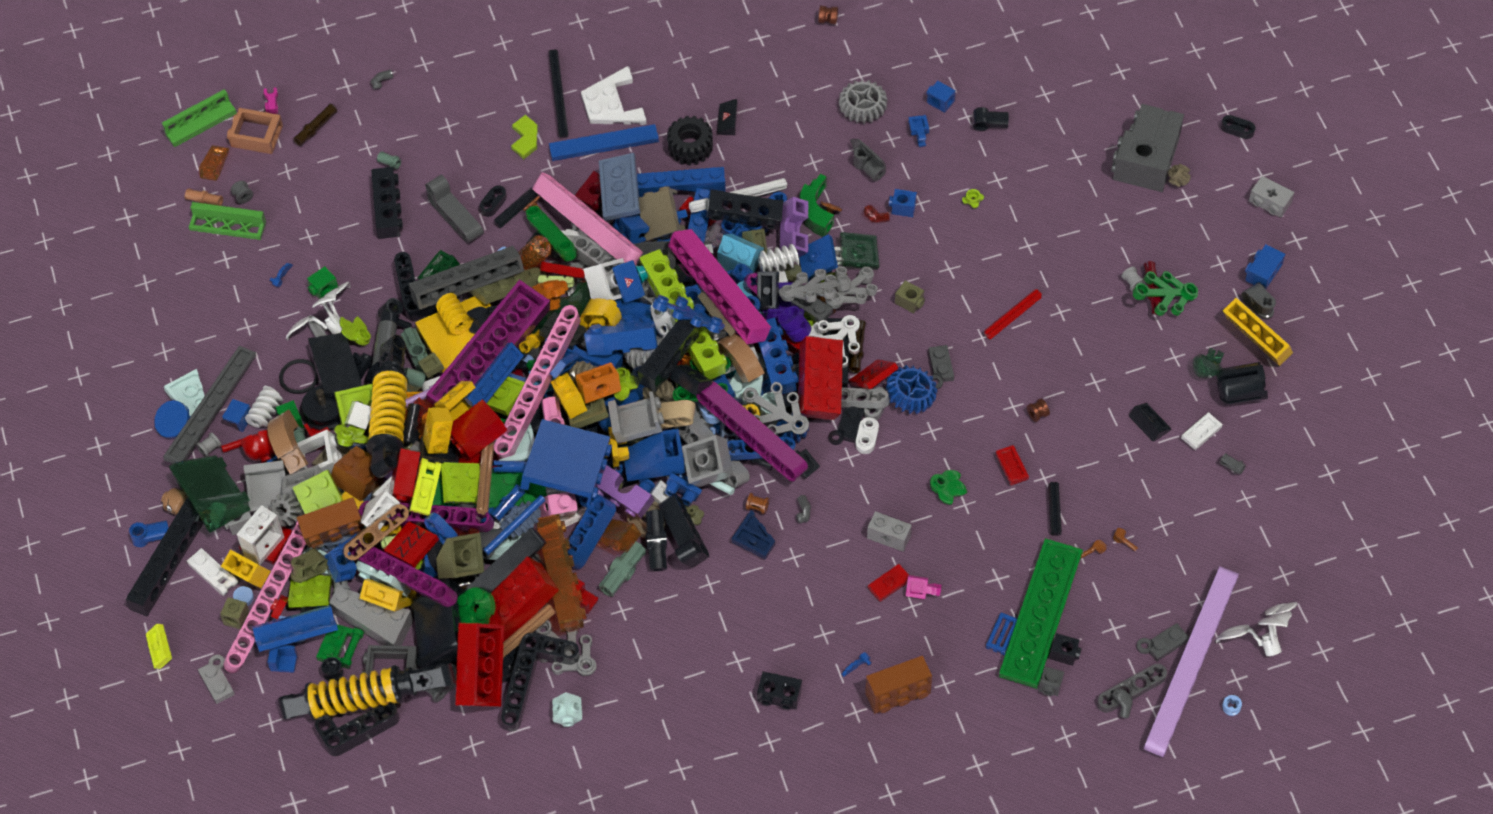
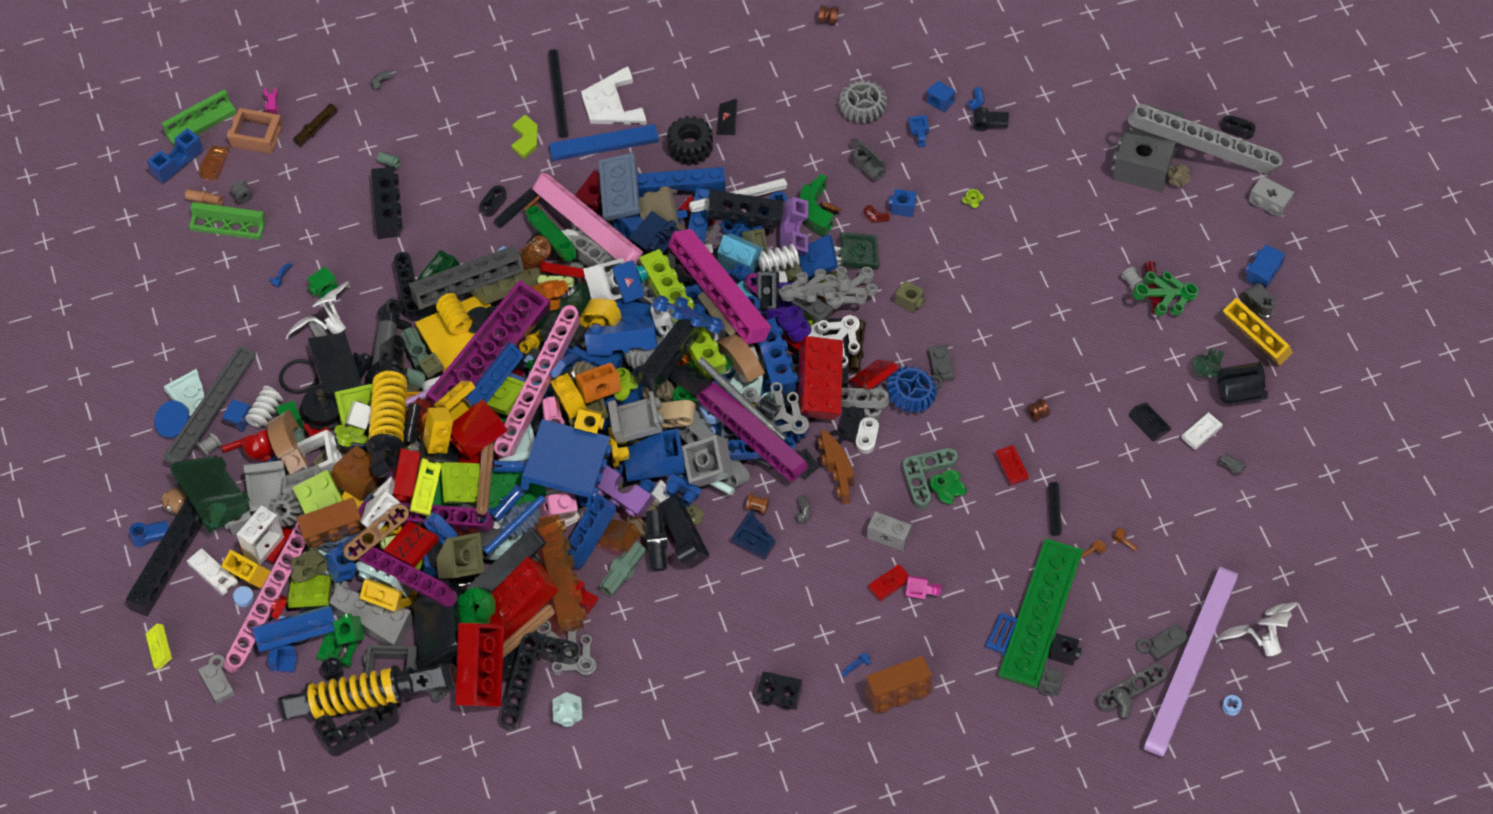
olive brick [220,597,250,629] -> none
lime plate [339,316,371,346] -> none
dark grey beam [425,175,484,244] -> none
red axle [984,289,1042,339] -> none
none -> blue arch [147,128,203,183]
none -> green brick [333,613,365,645]
none -> yellow brick [574,407,605,434]
none -> dark blue hinge [629,211,681,254]
none -> dark grey bar [697,357,786,441]
none -> black bush [756,396,781,420]
none -> dark orange slope [818,429,854,505]
none -> sand green beam [903,448,958,509]
none -> blue arm [968,87,985,110]
none -> light grey beam [1127,104,1283,175]

